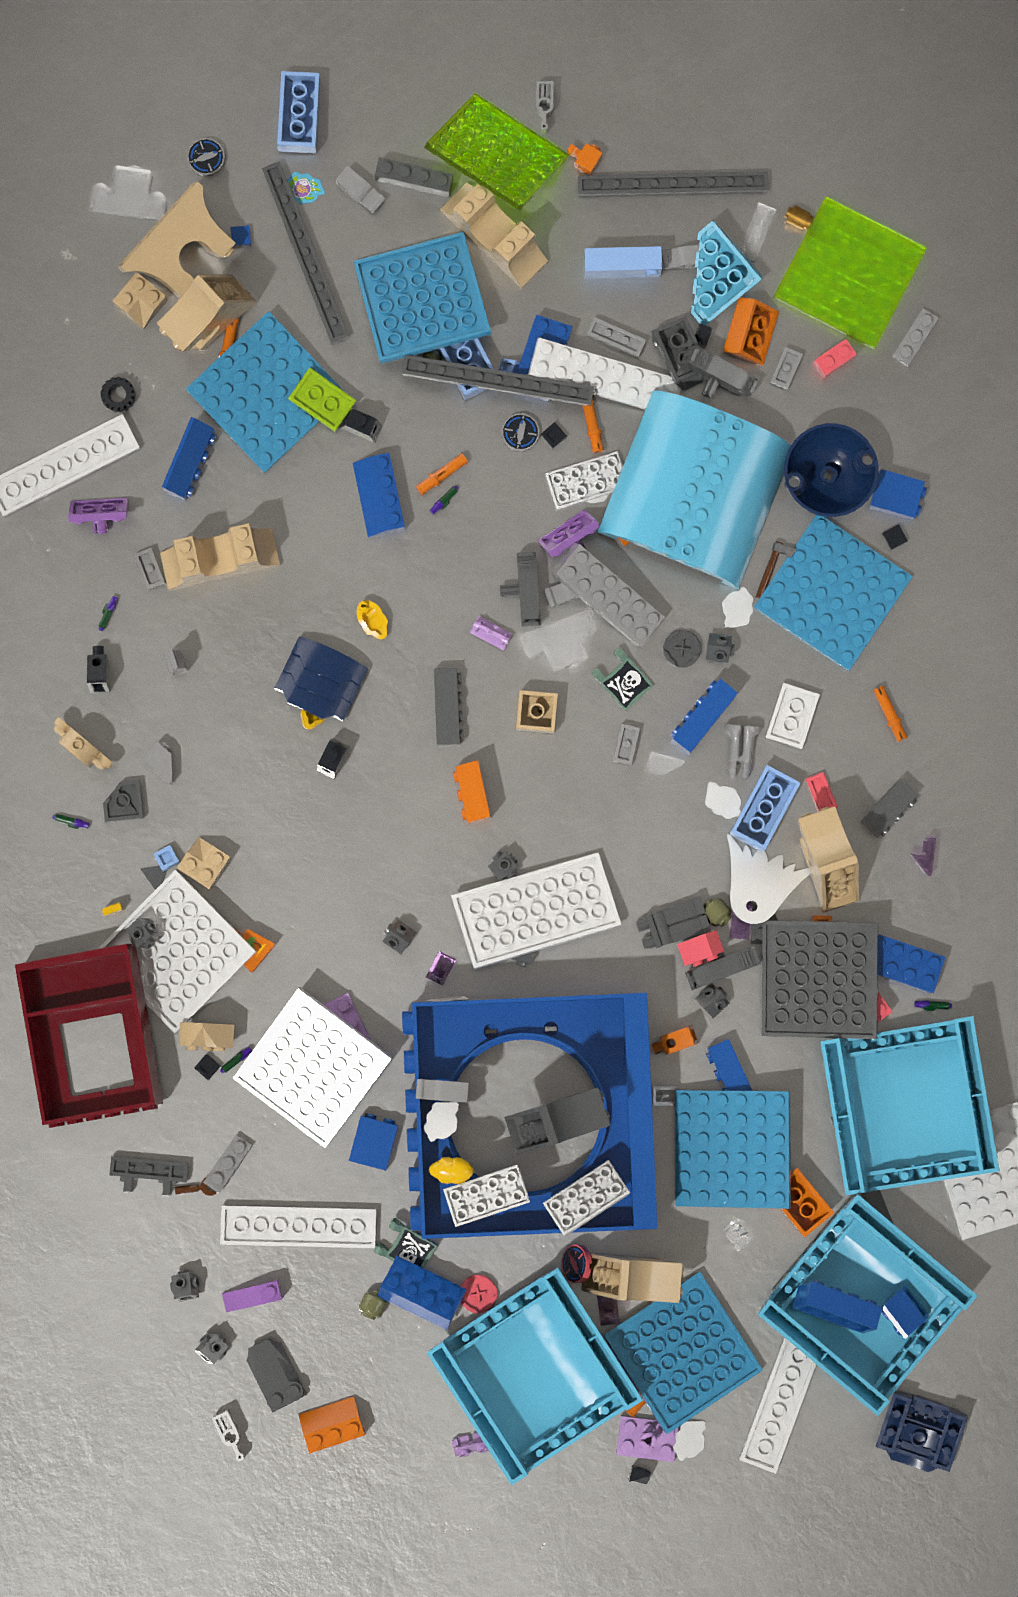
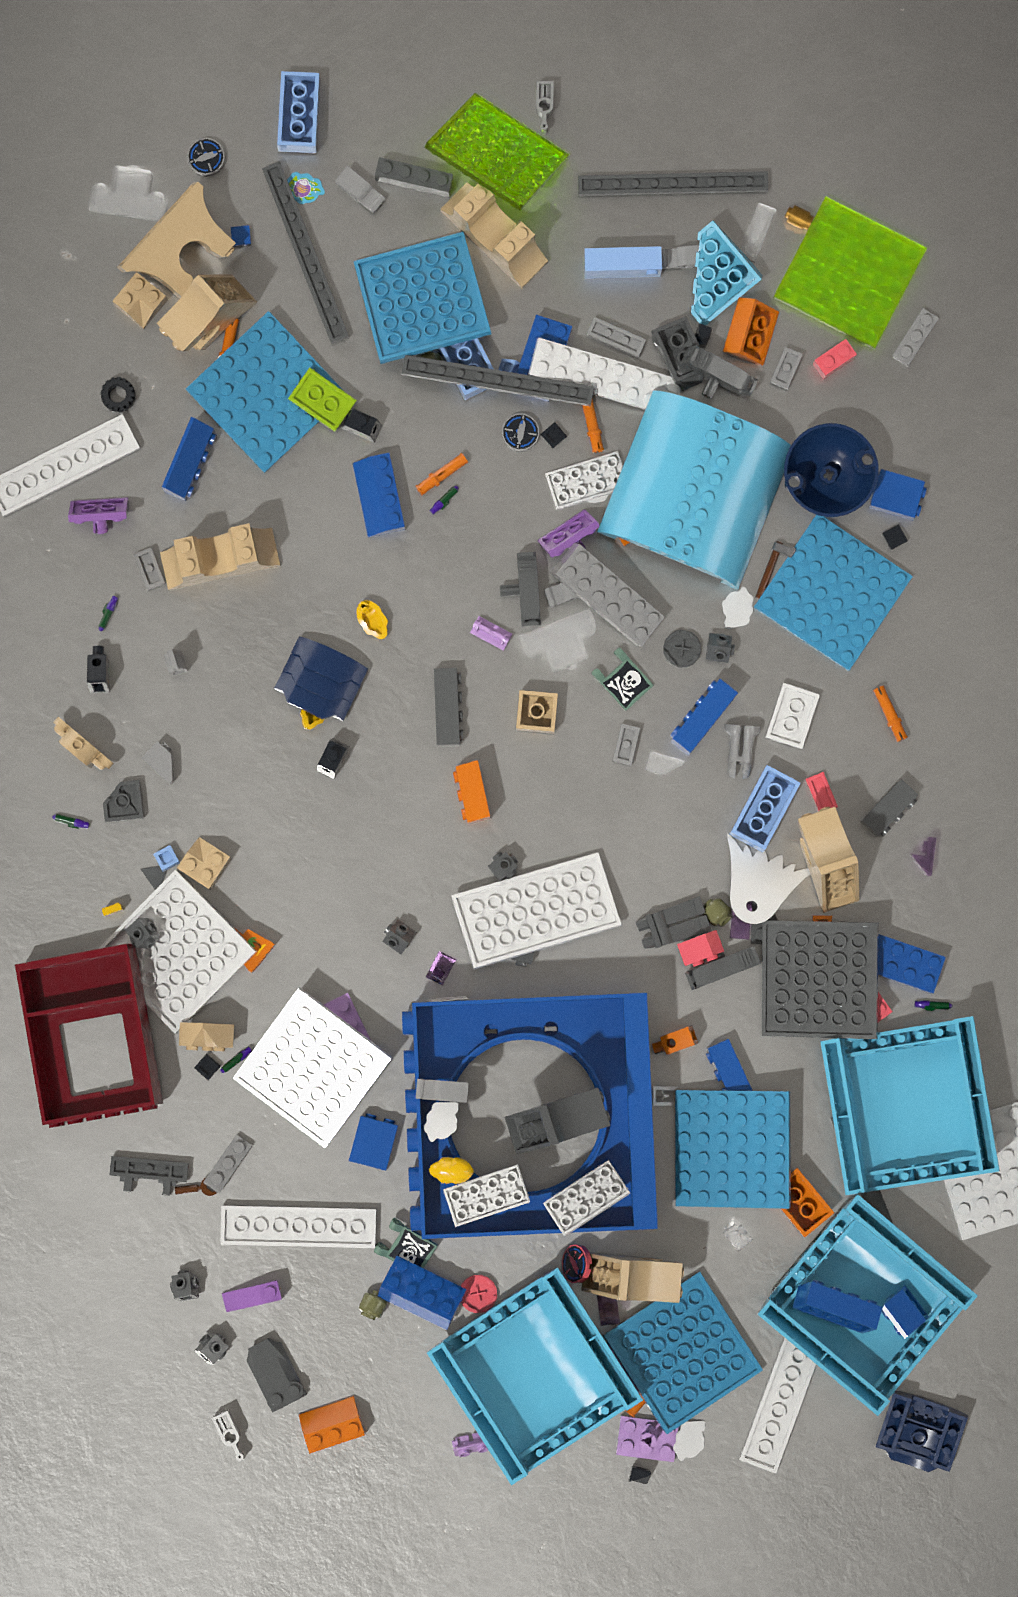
orange brick [567,143,602,175] -> none
dark grey brick [695,983,730,1018] -> none
white sticker [705,782,741,819] -> none

